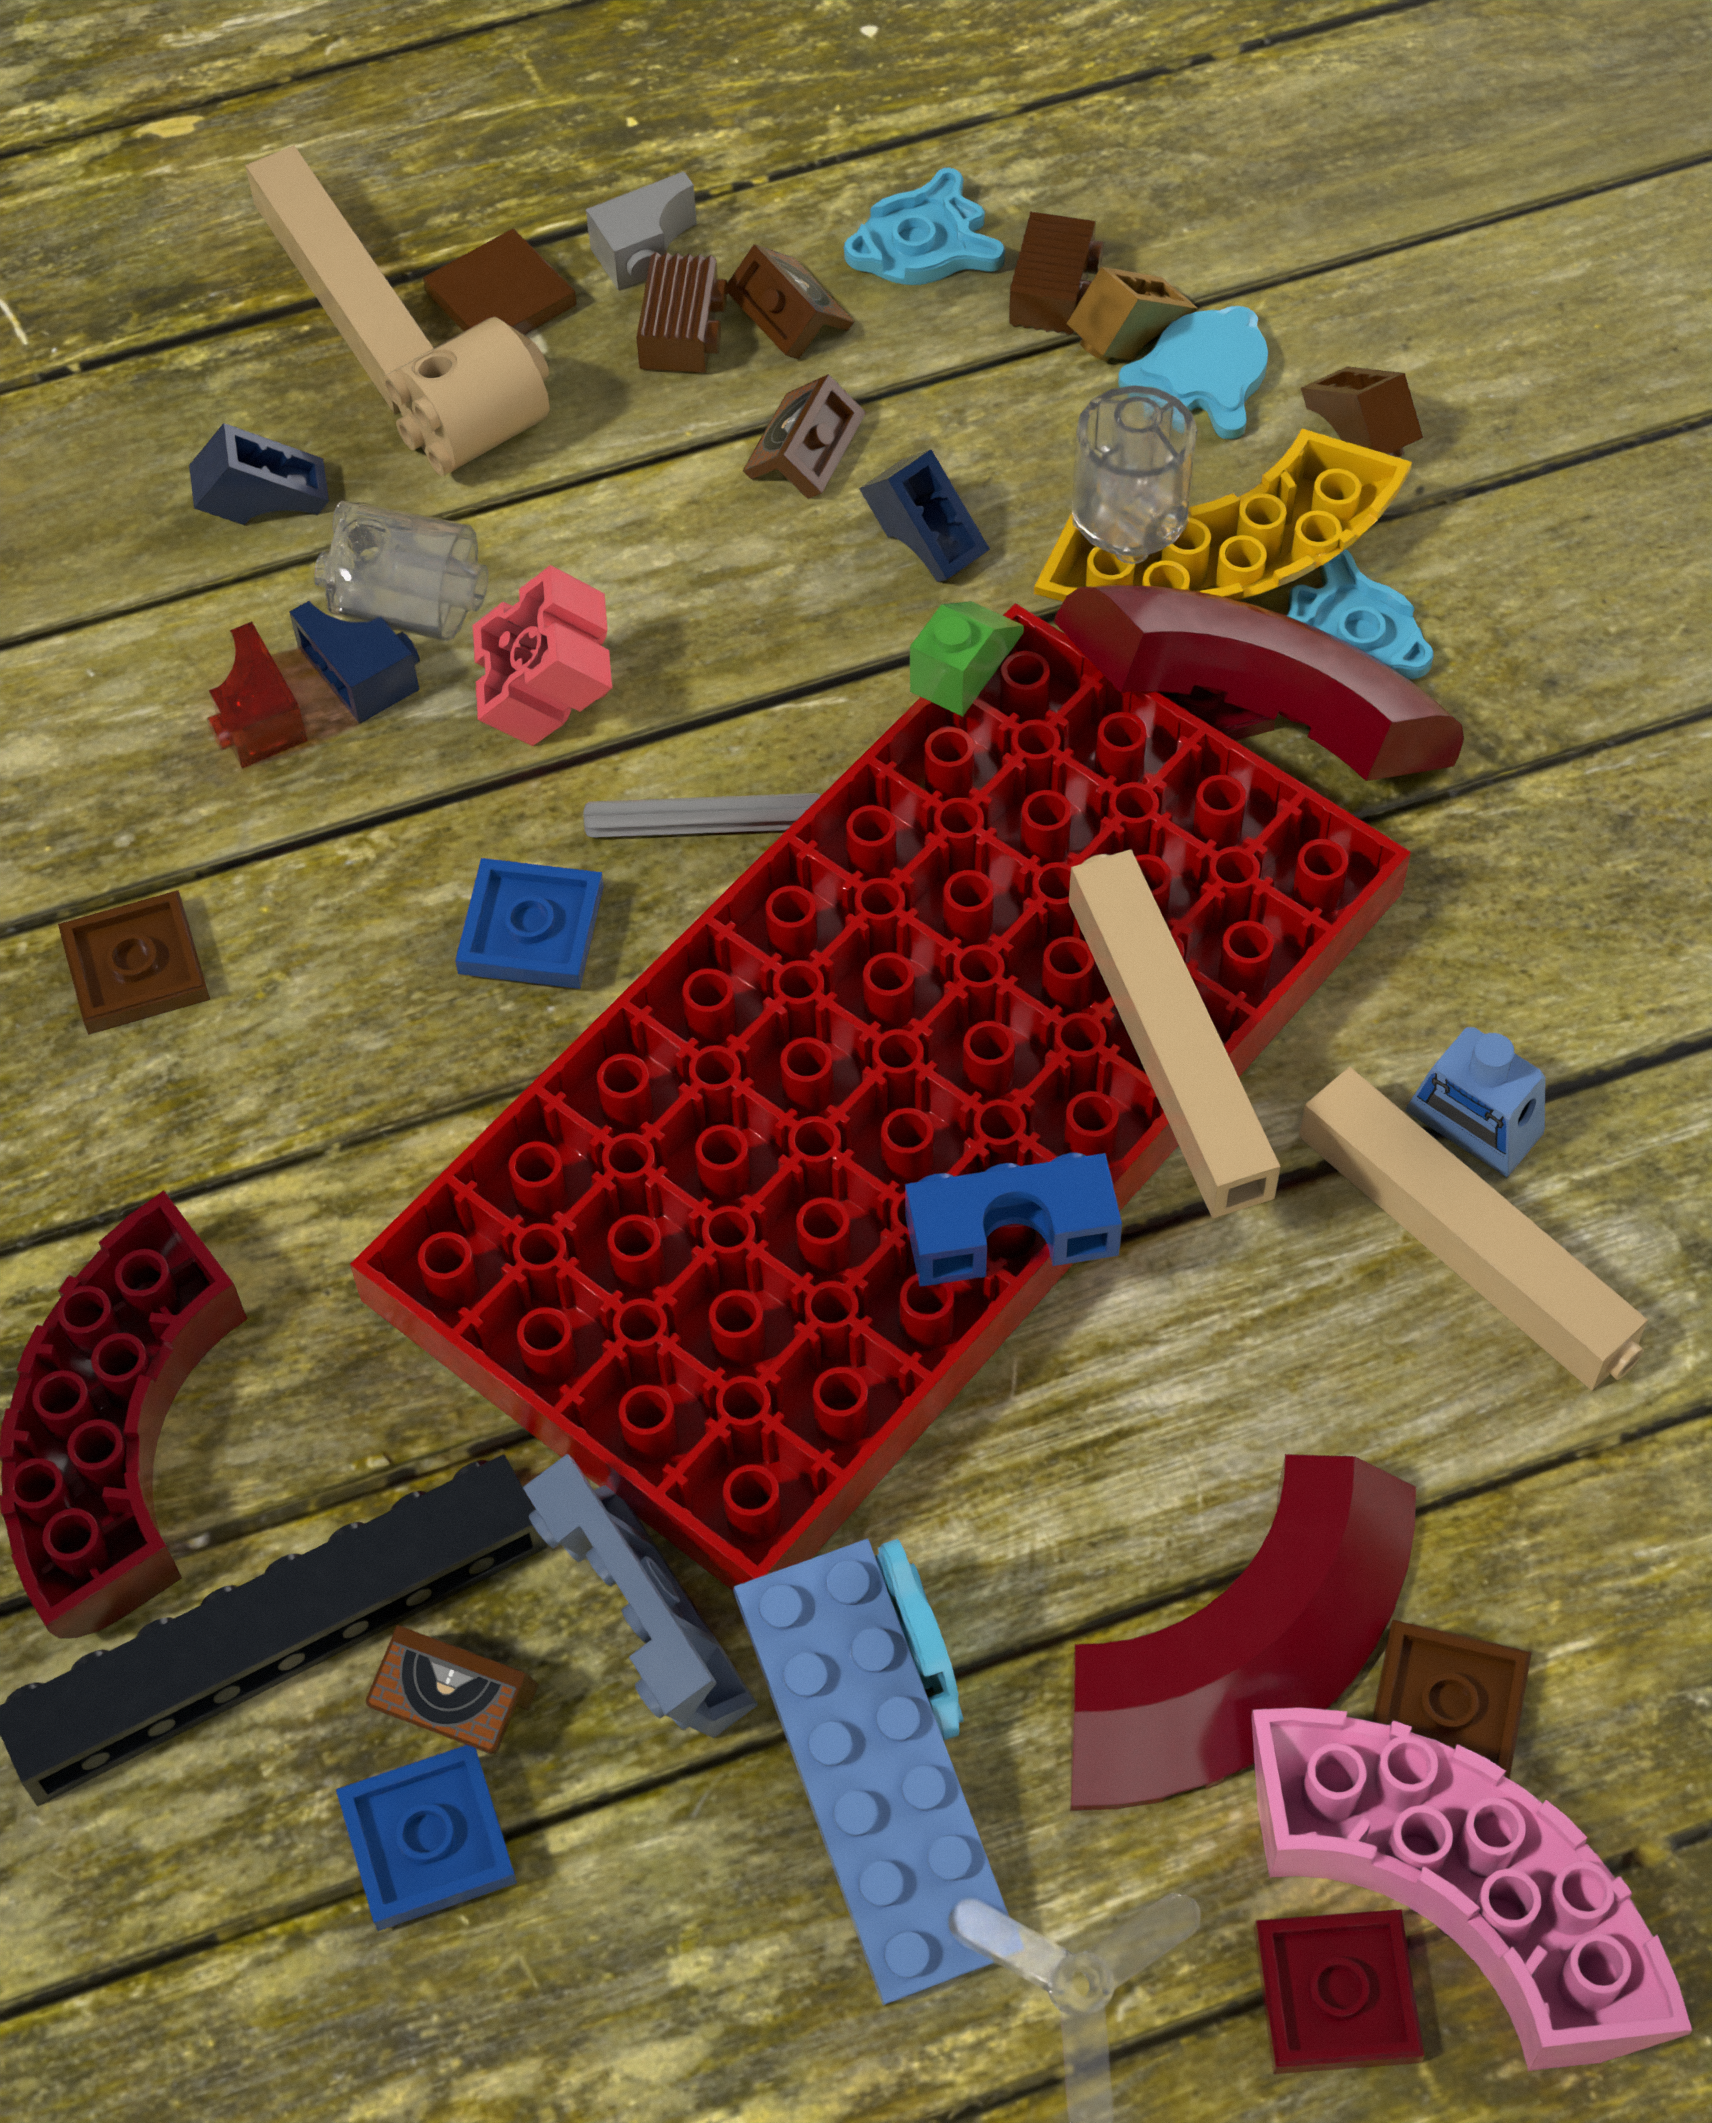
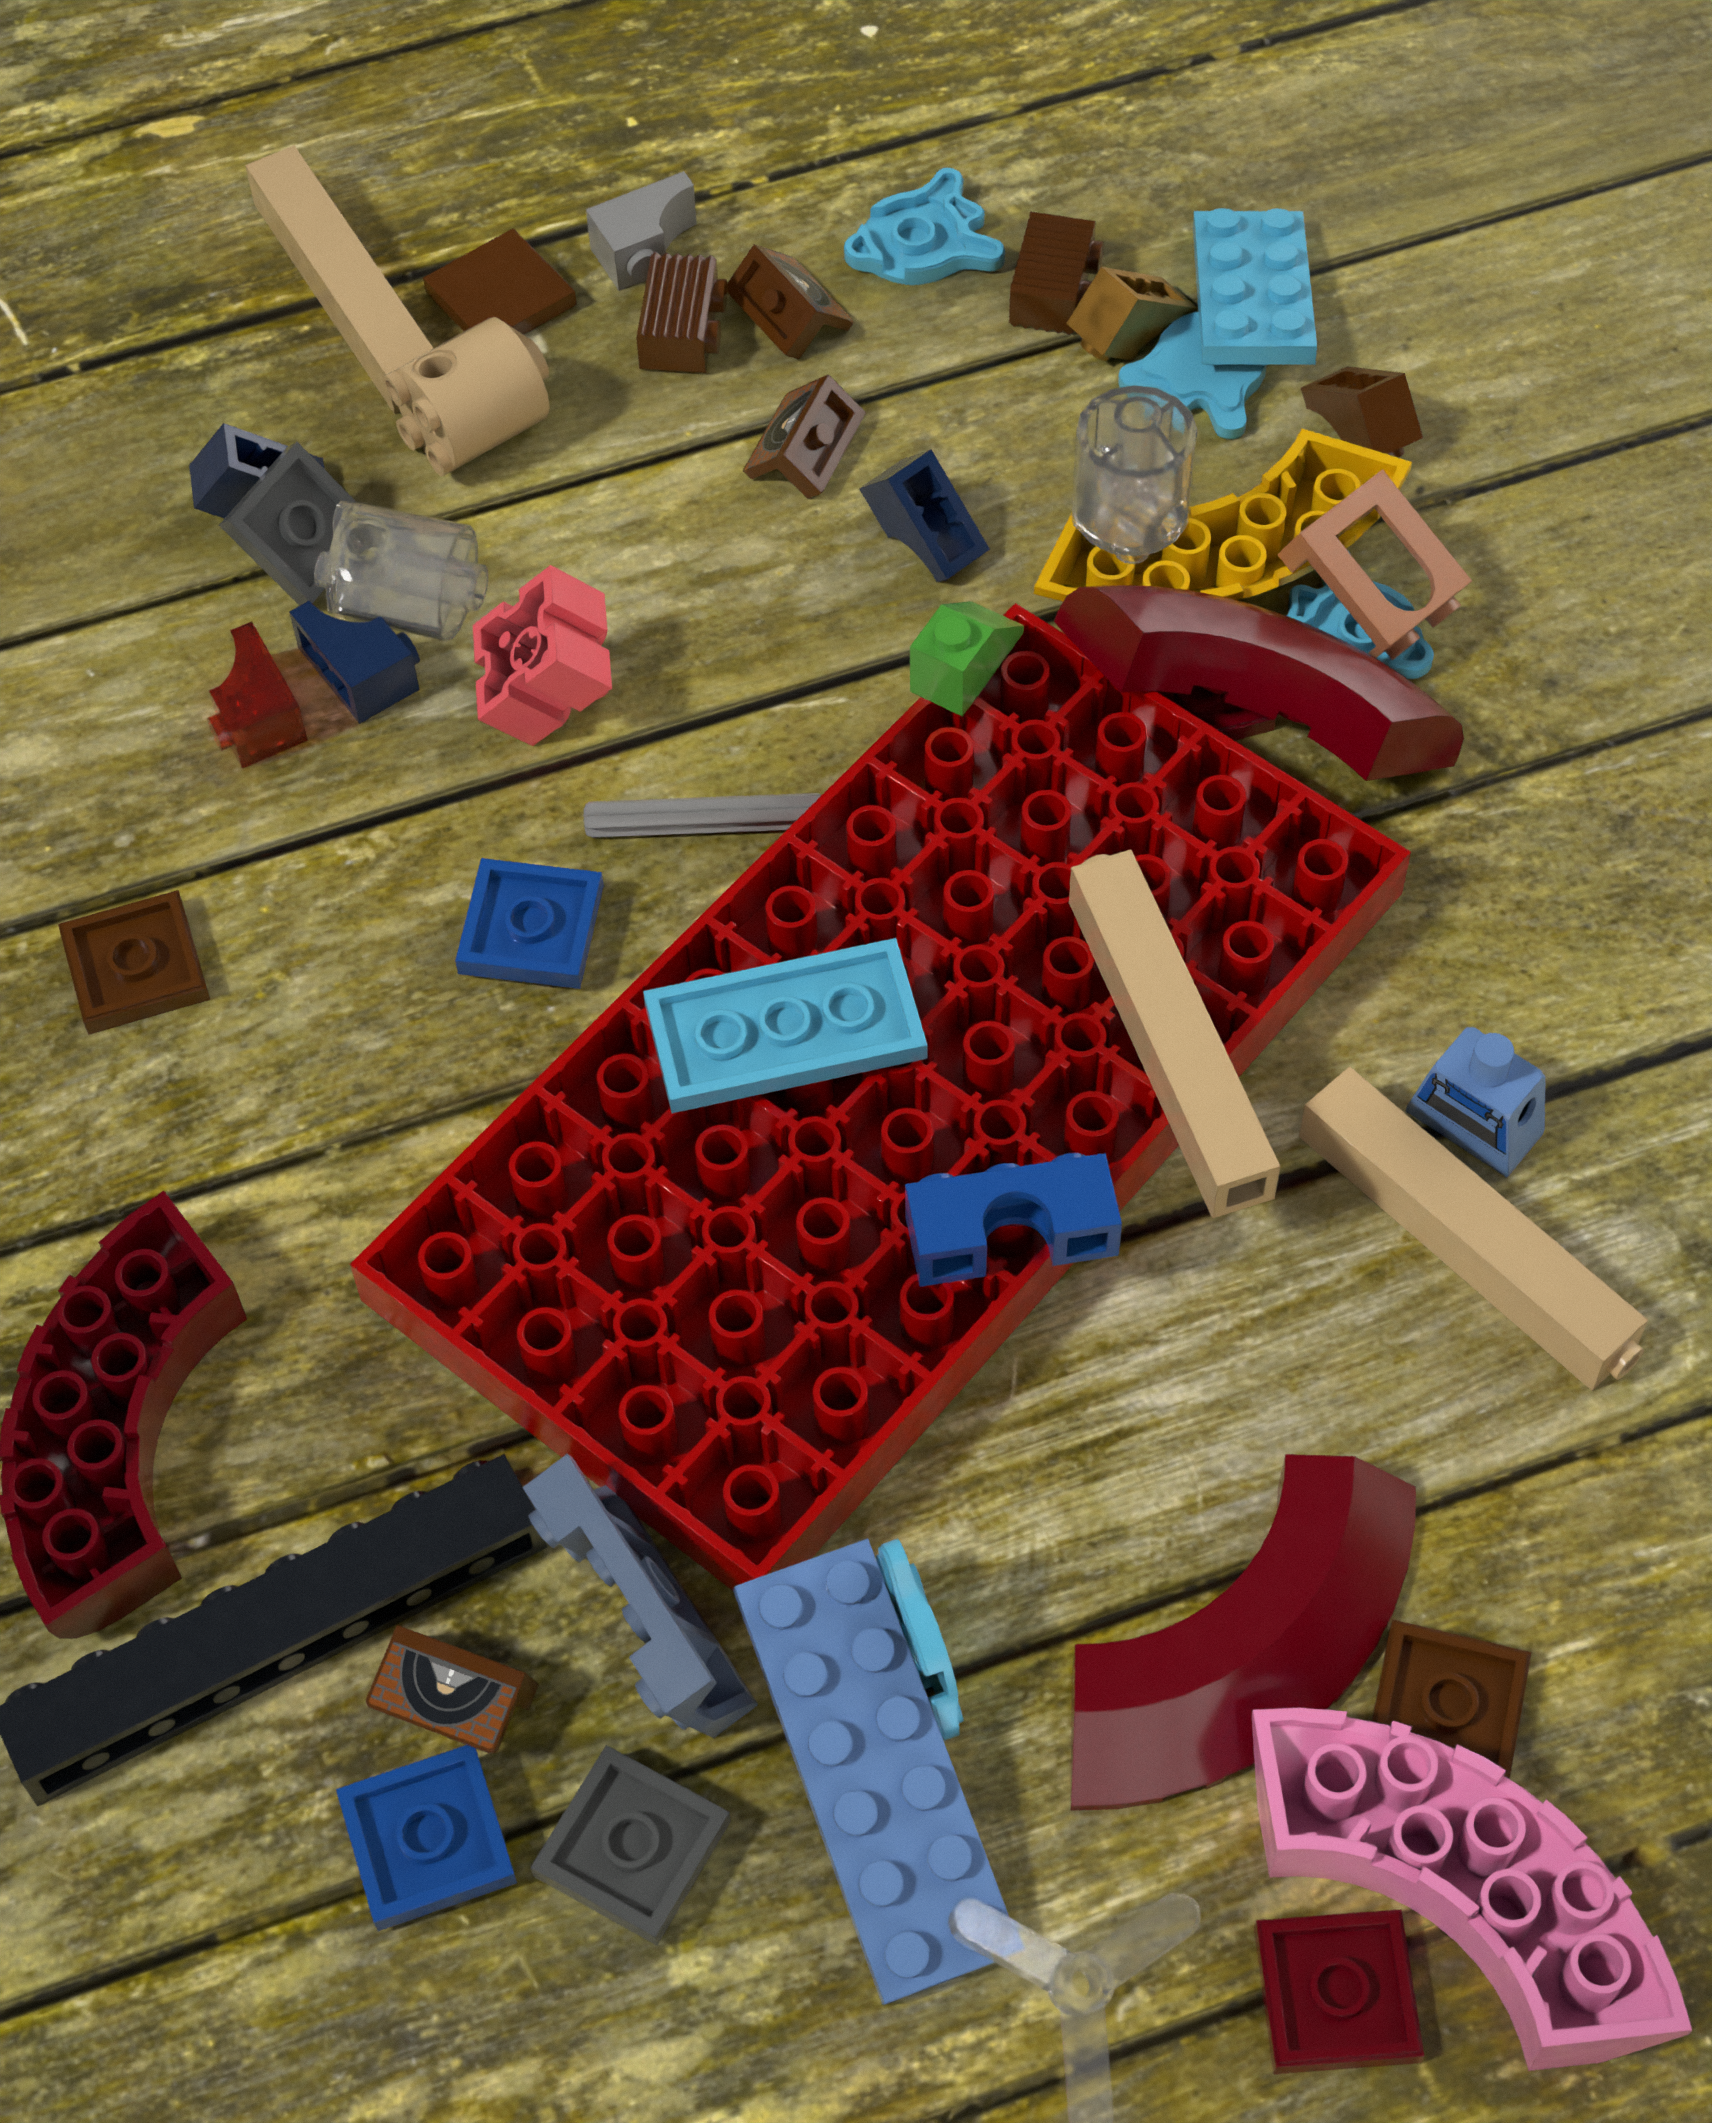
none -> dark grey plate [219,442,379,606]
none -> dark grey plate [530,1745,731,1945]
none -> medium azure plate [643,938,928,1113]
none -> medium azure plate [1193,208,1317,365]
none -> nougat panel [1277,469,1472,660]

